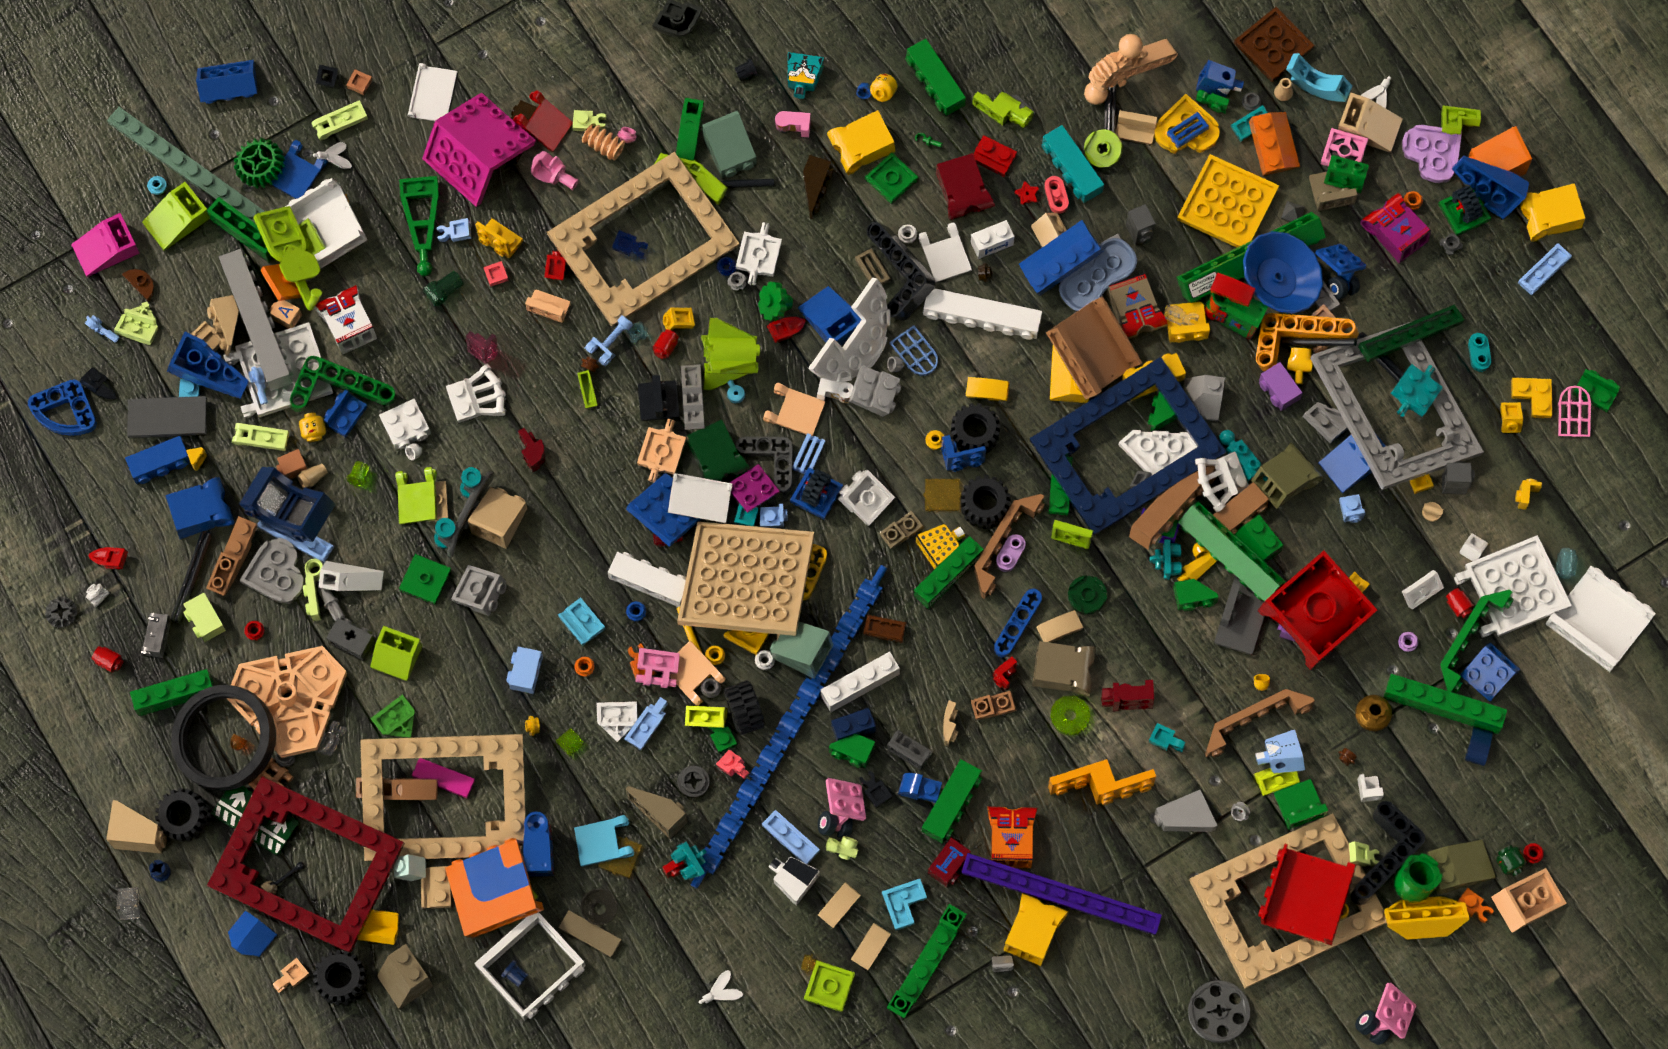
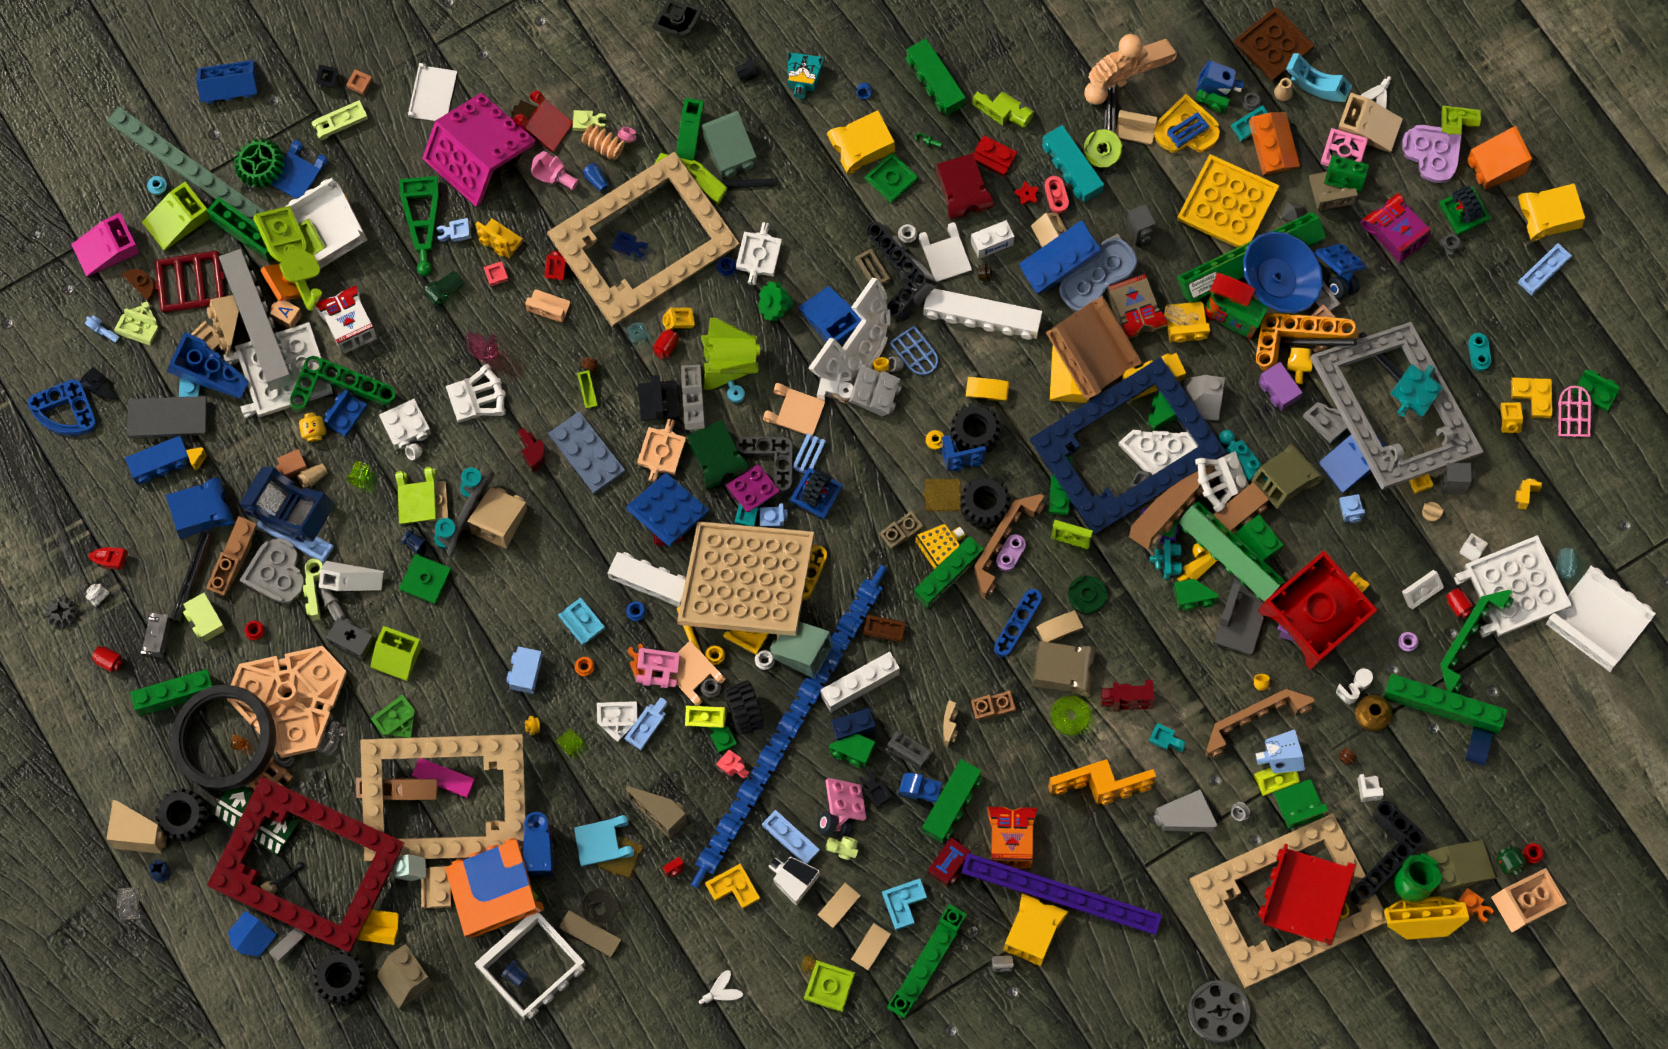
yellowish green plate [232,423,289,451] -> none
light blue plate [249,366,268,405] -> none
light nougat plate [273,958,310,993] -> none
white piece [313,142,352,169] -> none
light grey plate [451,565,506,616] -> none
light blue bar [585,315,634,366] -> none
white piece [668,473,732,523] -> none
teal hips [670,842,707,880] -> none
dark grey gear [677,766,709,798] -> none
light grey plate [728,272,746,291] -> none
red plate [767,317,806,343] -> none
bright pink leg [775,111,811,137] -> none
dark brown slope [803,155,834,219] -> none
white plate [838,470,895,526] -> none
yellow head [870,74,898,102] -> none
red bracket [993,656,1017,690] -> none
yellowish green plate [1349,841,1379,866] -> none
bright pink plate [1355,983,1416,1045] -> none
dark green plate [1358,304,1465,362] -> none
orange plate [1404,191,1423,210] -> none
blue wedge [1452,156,1529,219] -> none
blue bracket [1461,643,1521,701] -> none
none -> dark red bar [155,250,225,313]
none -> light grey piece [269,928,306,964]
none -> dark blue bush [401,529,428,554]
none -> sand blue plate [548,411,626,494]
none -> blue cone [582,163,609,192]
none -> yellow plate [705,863,760,909]
none -> yellow hinge [873,357,889,372]
none -> white leg [1336,668,1373,704]

